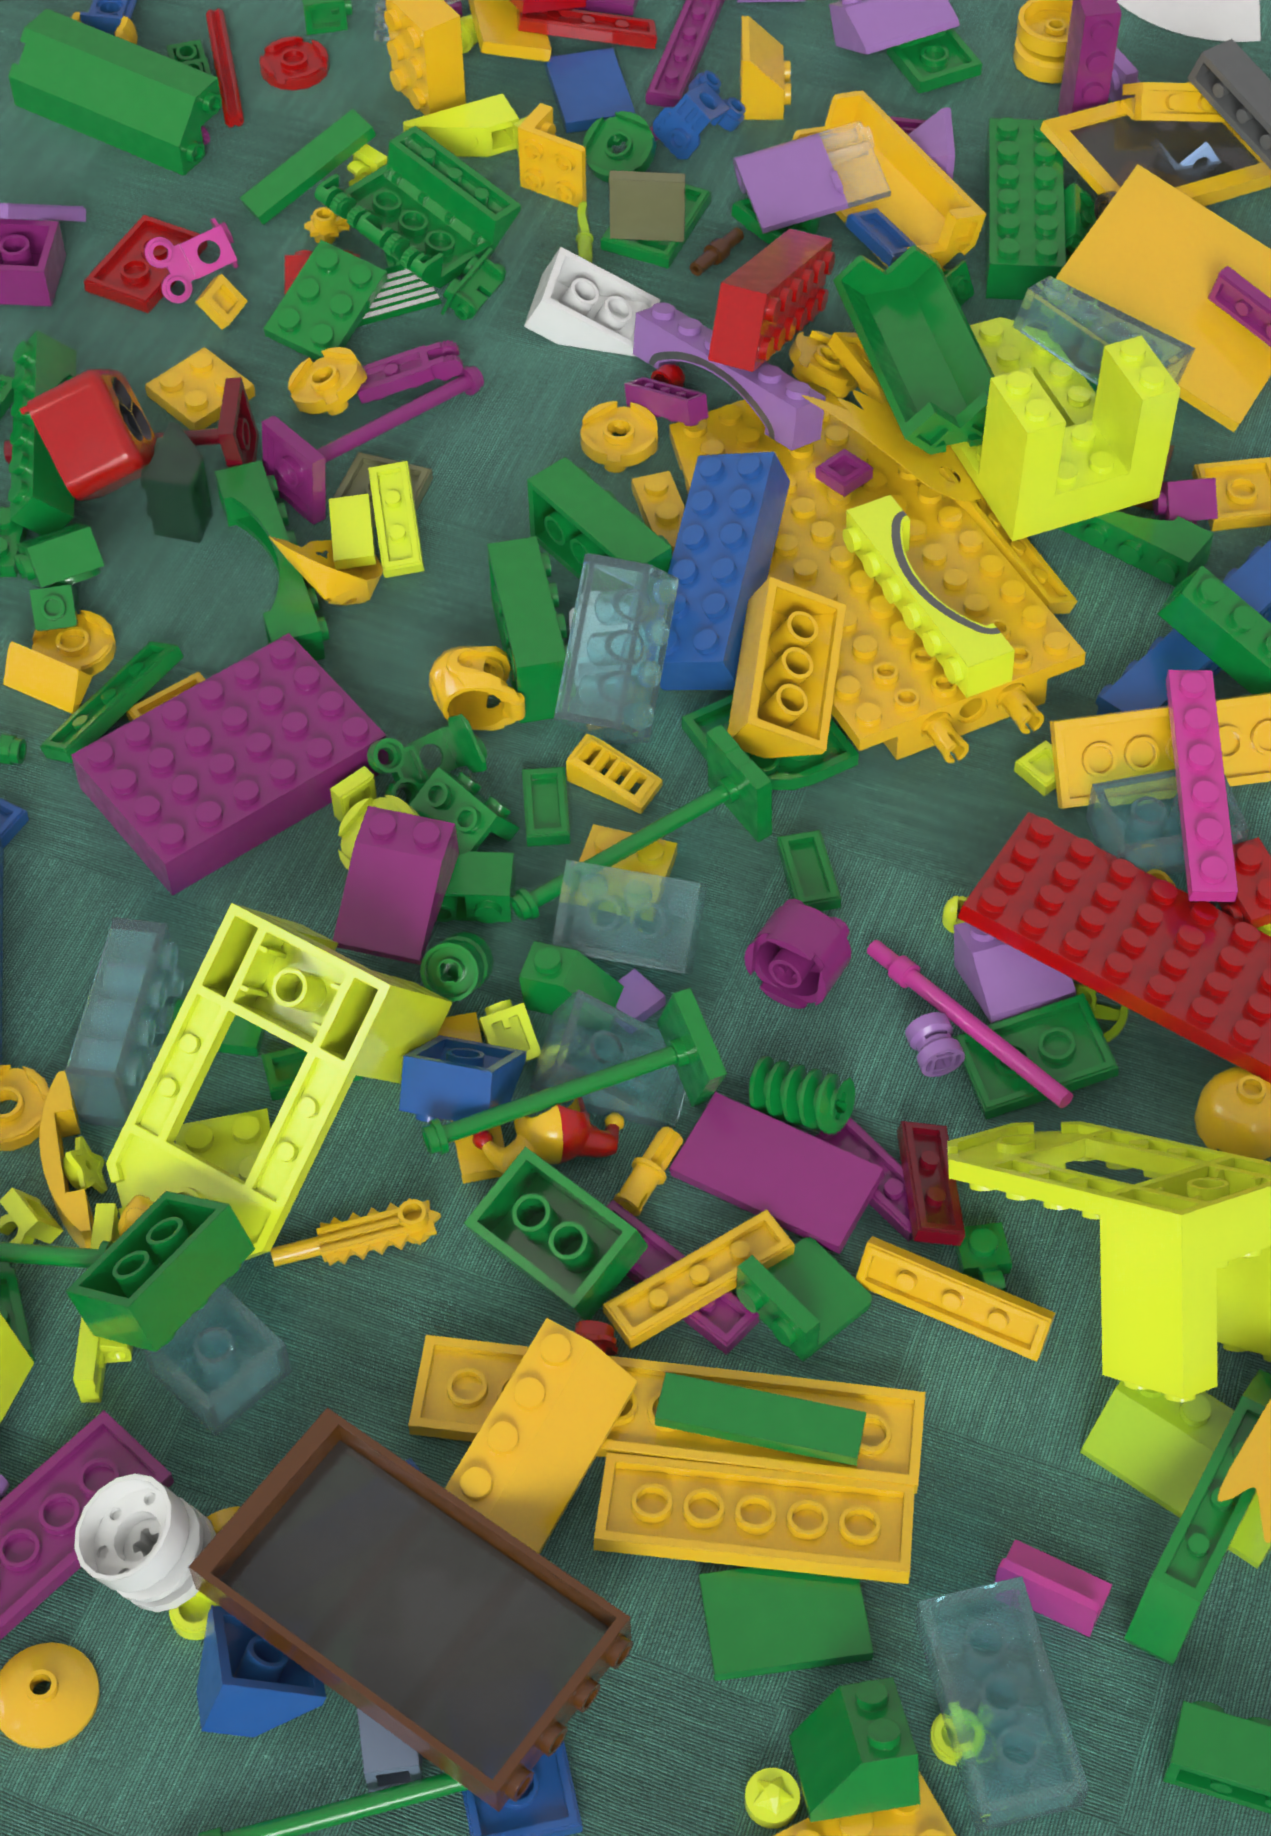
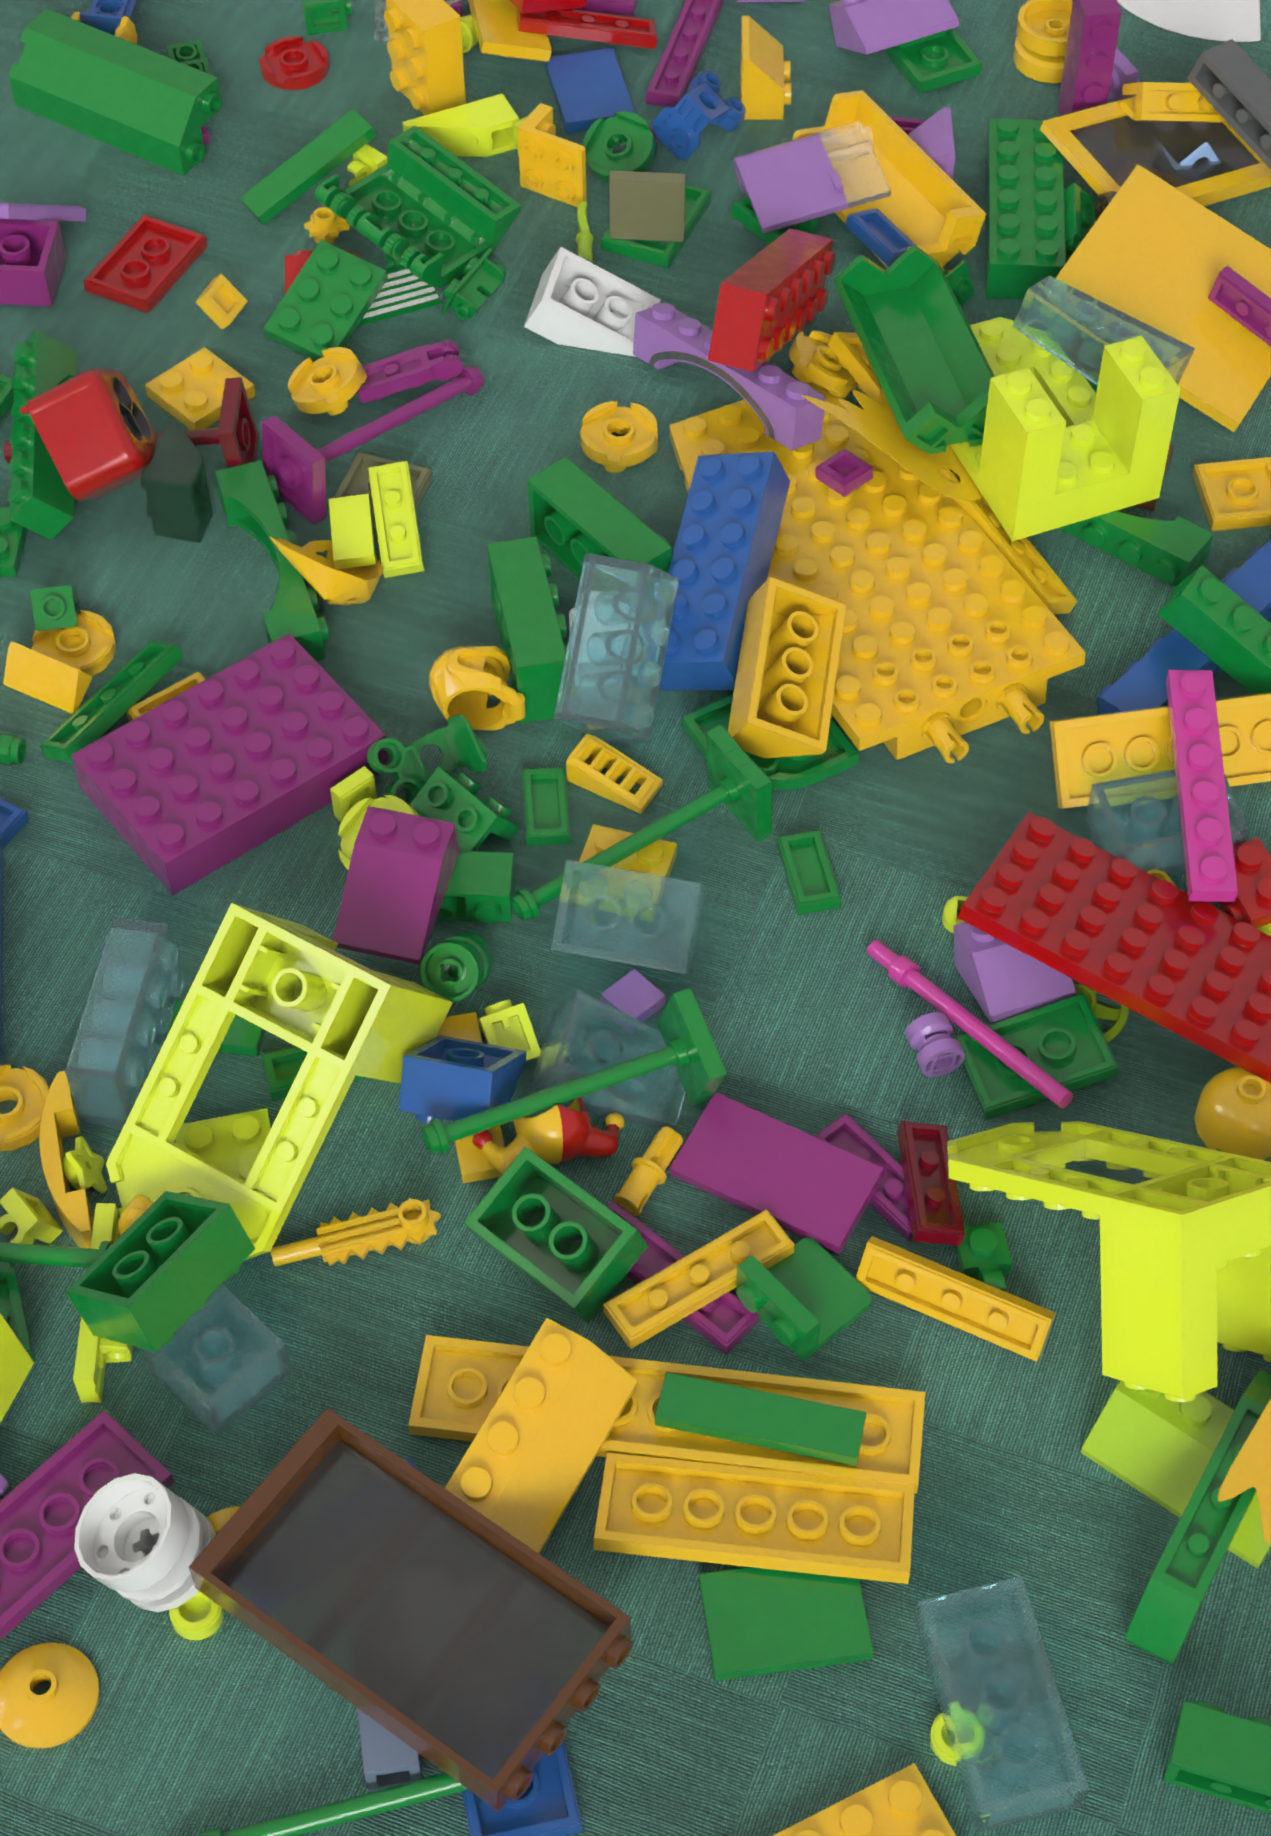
green brick [14,523,104,588] -> none
dark pink piece [144,218,238,303] -> none
blue slope [196,1605,326,1738] -> none
red axle [206,8,244,128] -> none
green slope [519,941,624,1028] -> none
red plate [574,1320,618,1356] -> none
magenta piece [624,377,708,426] -> none
yellow plate [631,471,685,555] -> none
red hinge [651,363,685,387] -> none
reddish brown bar [690,227,744,276] -> none
magenta brick [744,899,851,1009] -> none
neon yellow tile [745,1768,800,1829] -> none
green piece [749,1056,855,1134] -> none
green slope [789,1677,920,1822] -> none
neon yellow arch [843,495,1015,698] -> none
dark pink panel [992,1539,1112,1637] -> none
neon yellow tile [1014,740,1056,796] -> none
magenta brick [1152,478,1218,525] -> none

